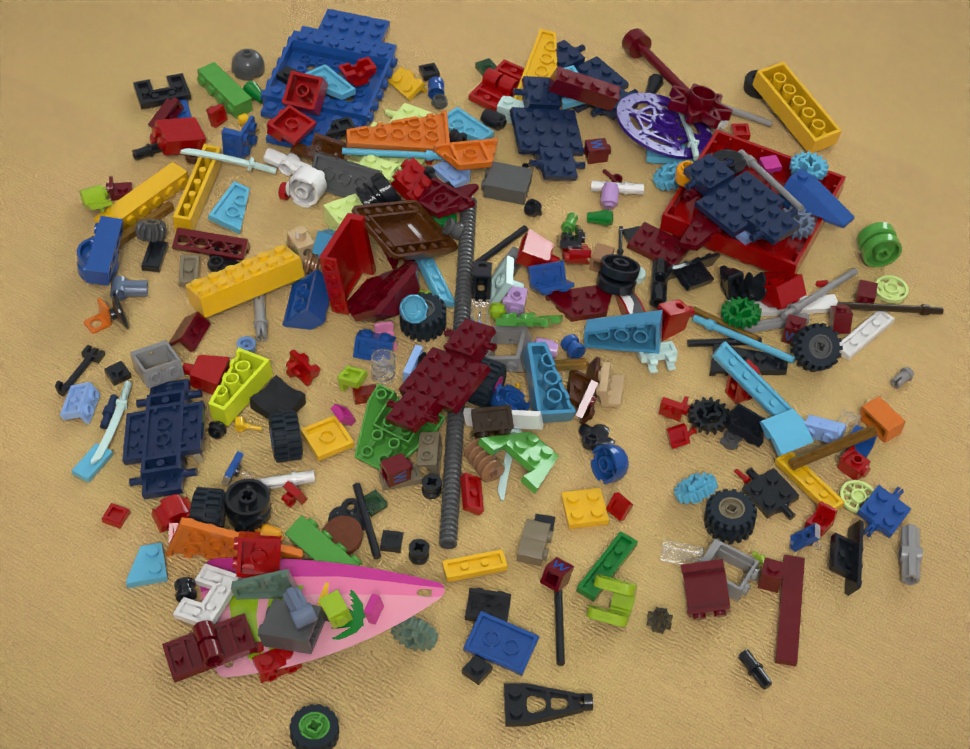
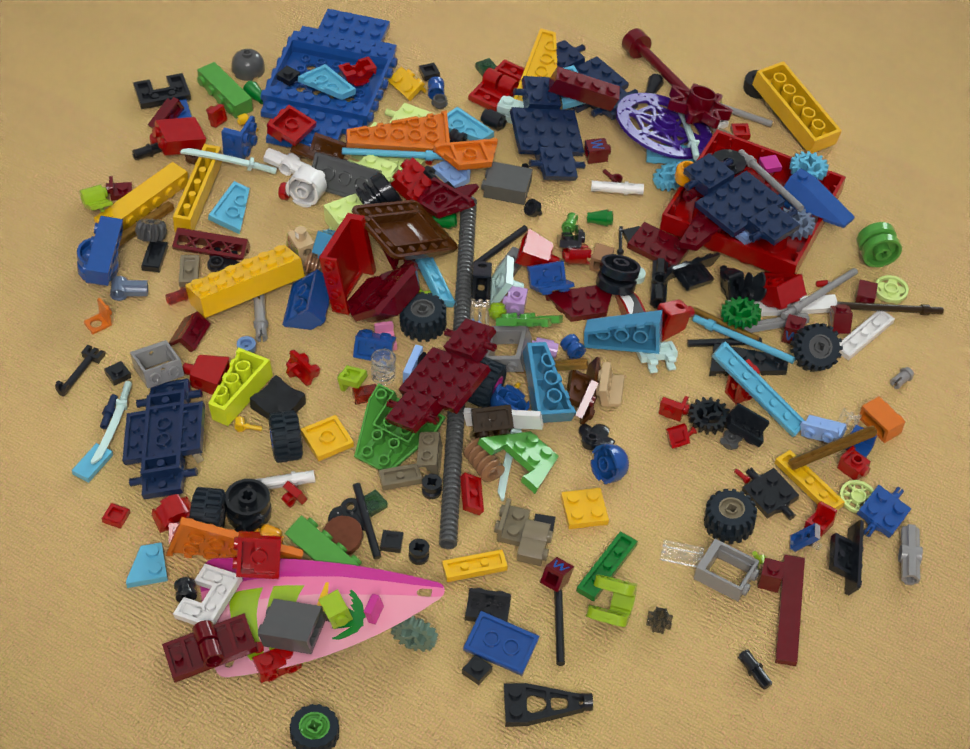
light blue bracket [59,382,100,424] -> none
black dish [109,293,129,329] -> none
black plate [208,421,227,439] -> none
piece [221,451,253,487] -> none
sand green wing [231,569,298,600] -> none
red brick [282,71,328,116] -> none
sand blue piece [282,587,318,630] -> none
black tile [326,116,356,138] -> none
dark pink tile [331,404,356,426] -> none
dark red brick [380,453,413,488] -> none
medium azure hair [399,295,428,323] -> none
dark grey wheel [442,218,464,240] -> none
lavender brick [600,182,619,210] -> none
red tile [606,492,633,521] -> none
medium azure gear [674,472,718,505] -> none
dark red panel [681,559,731,620] -> none
medium azure slope [760,408,814,457] -> none
none -> clear red axle [165,287,188,306]
none -> dark tan bracket [494,498,530,546]

